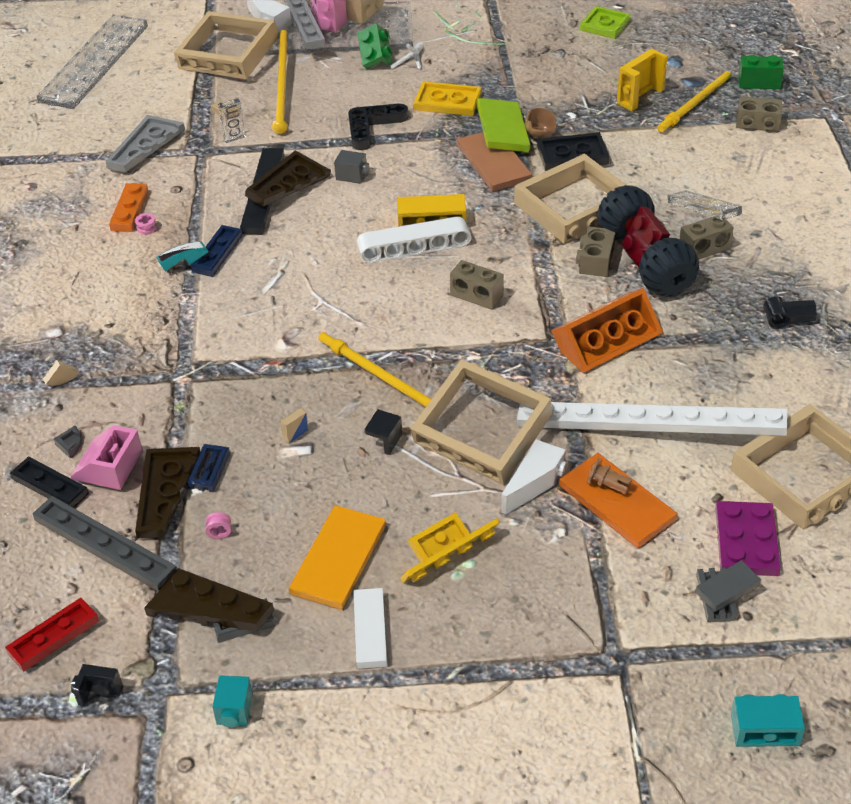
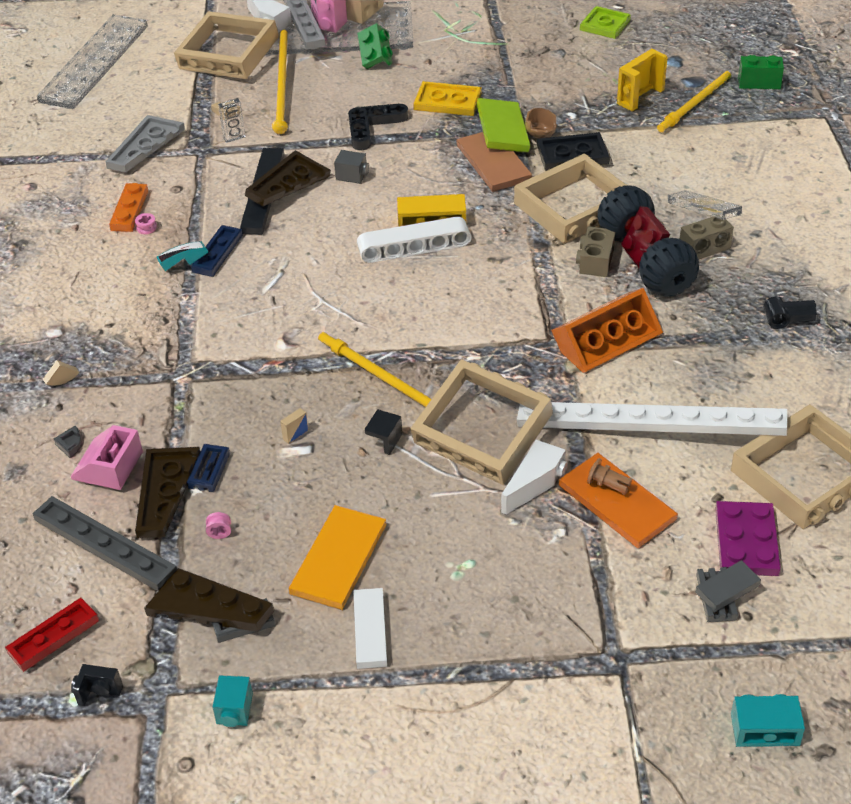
black tile [10,456,89,508] -> none
white plant [391,42,423,70] -> none
yellow bracket [400,512,501,583] -> none
dark tan brick [450,260,504,310] -> none
dark tan brick [736,96,783,132] -> none

